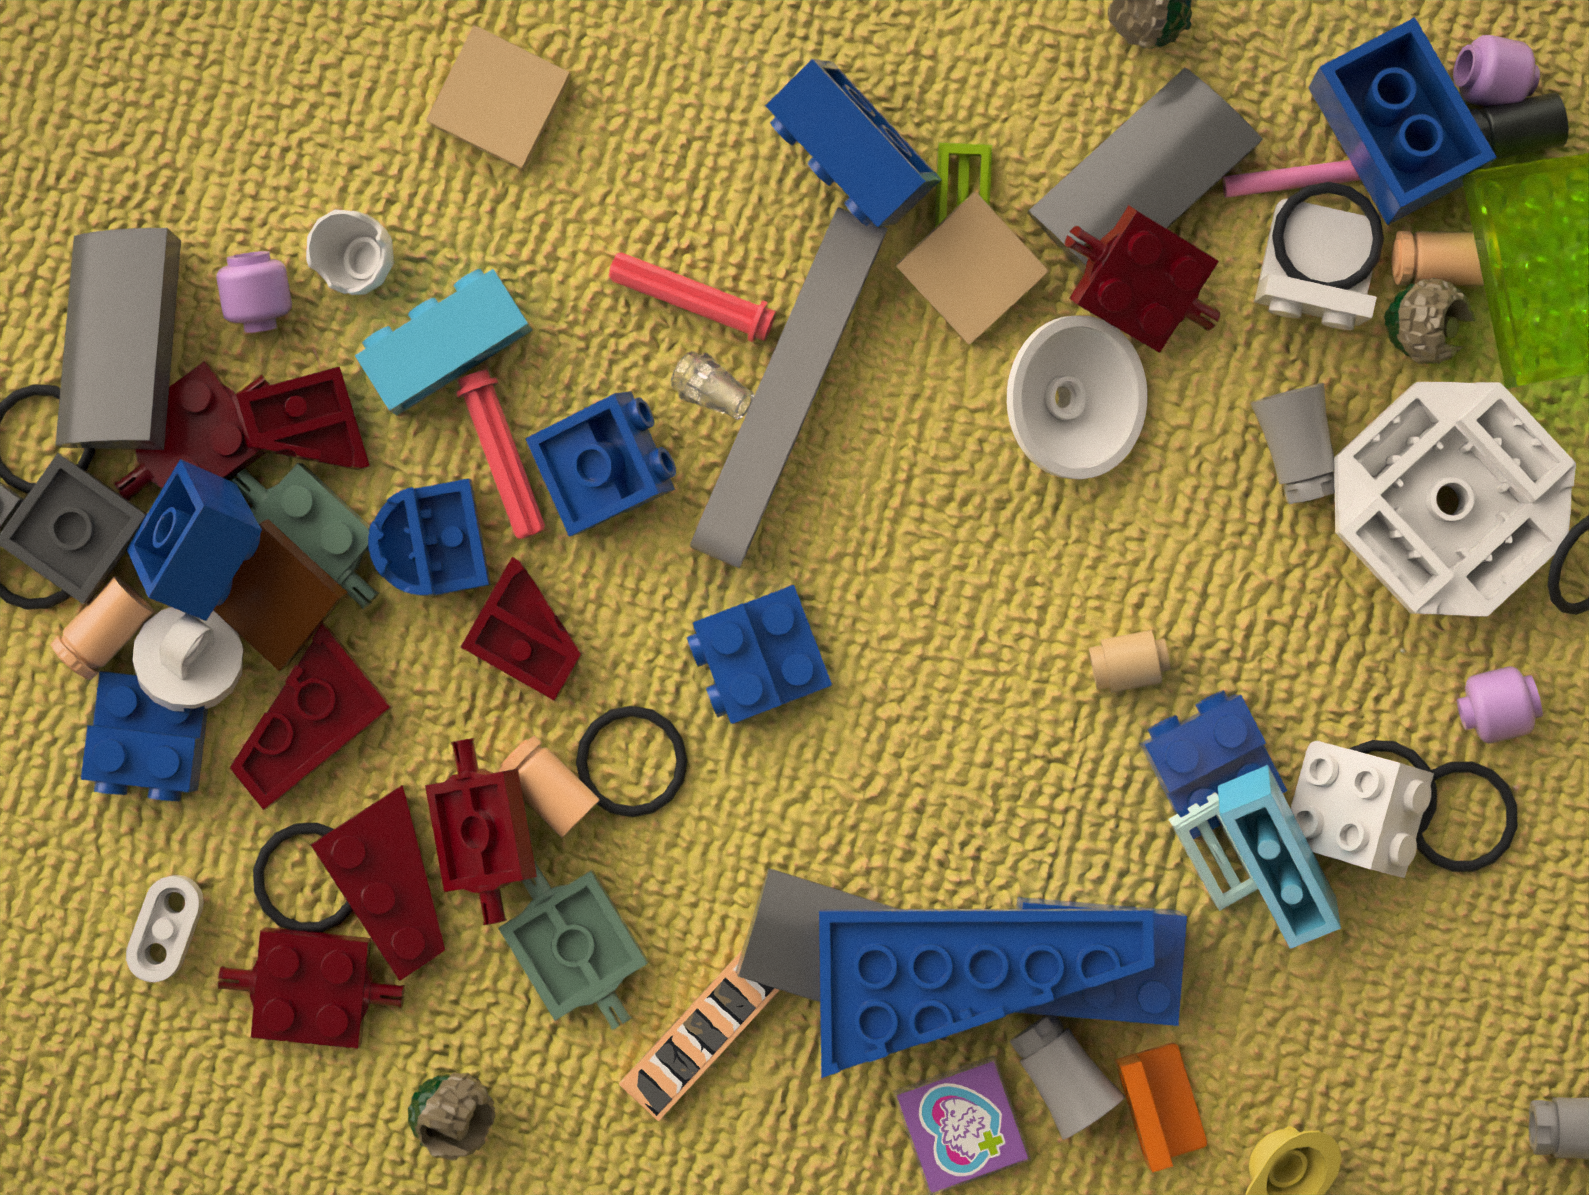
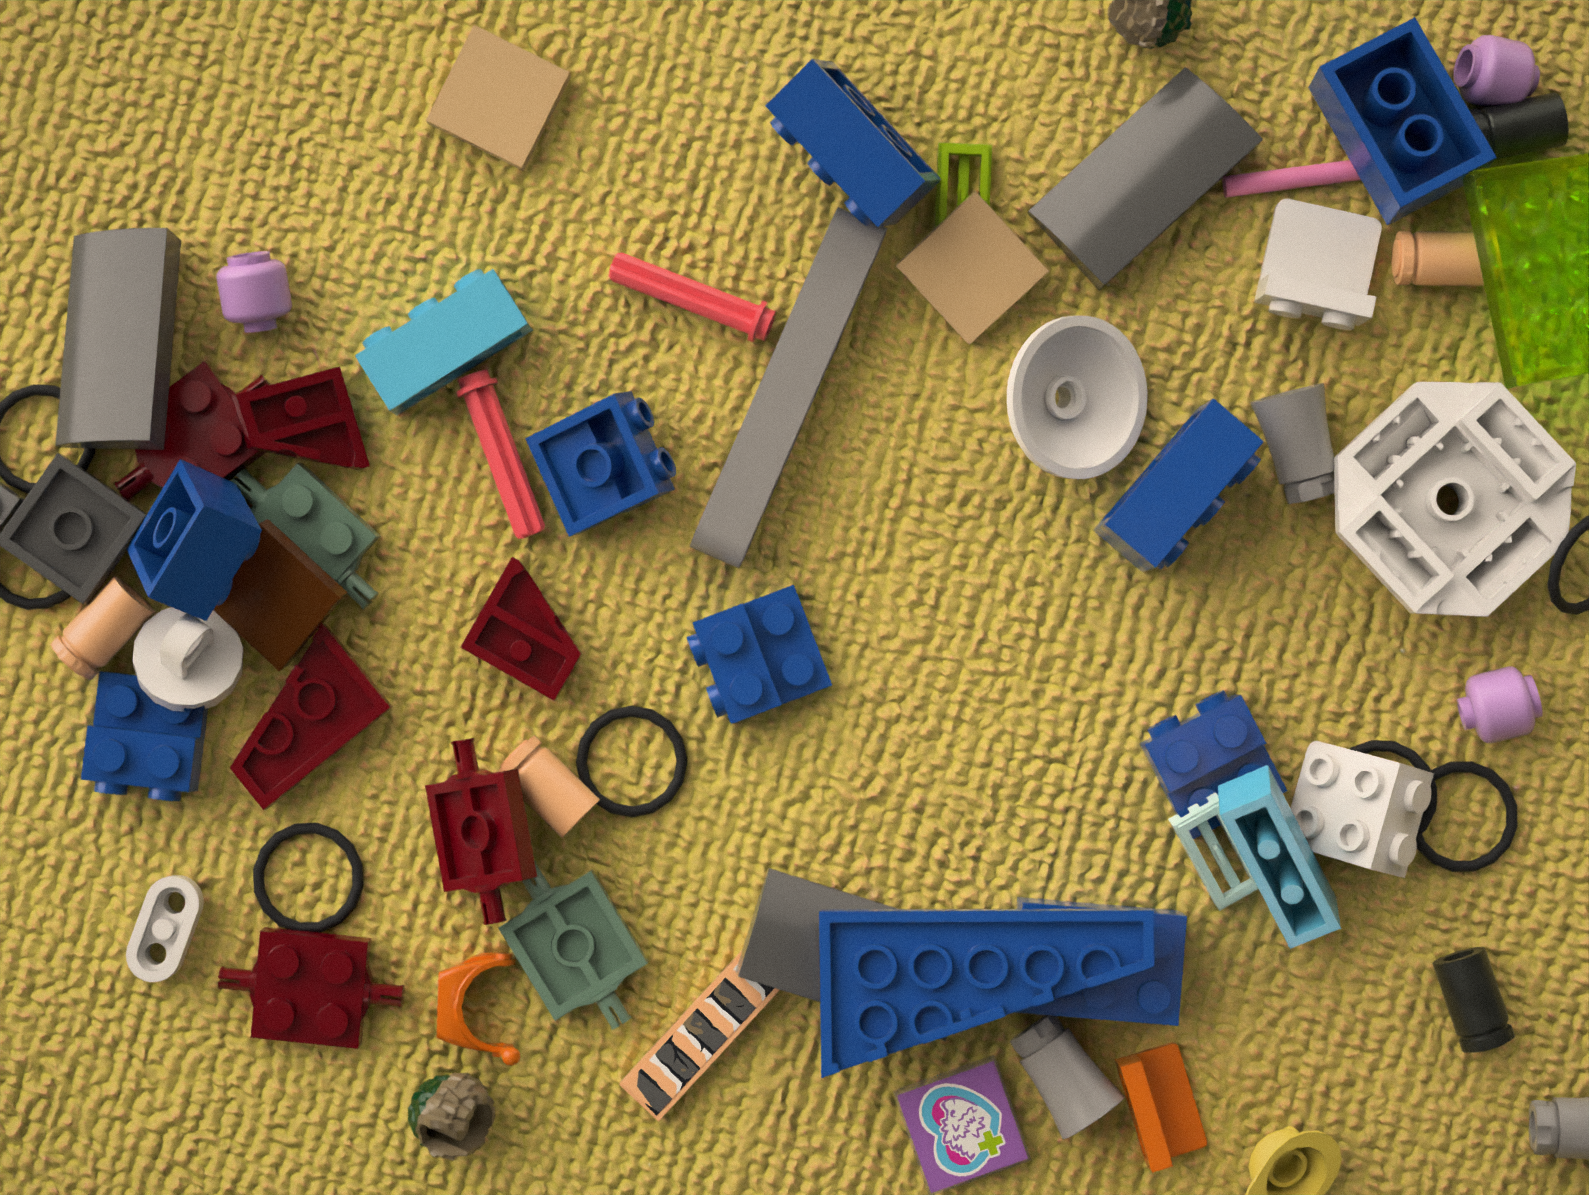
white hair [306,210,394,295] -> none
dark red wing [310,785,446,981] -> none
blue slope [368,478,491,596] -> none
clear cone [671,351,754,420] -> none
dark red plate [1065,205,1220,353] -> none
tan brick [1088,630,1171,693] -> none
black piece [1272,182,1384,290] -> none
dark tan piece [1384,278,1475,364] -> none
none -> orange helmet [436,952,521,1066]
none -> blue brick [1093,398,1264,572]
none -> pearl dark grey piece [1432,947,1515,1053]

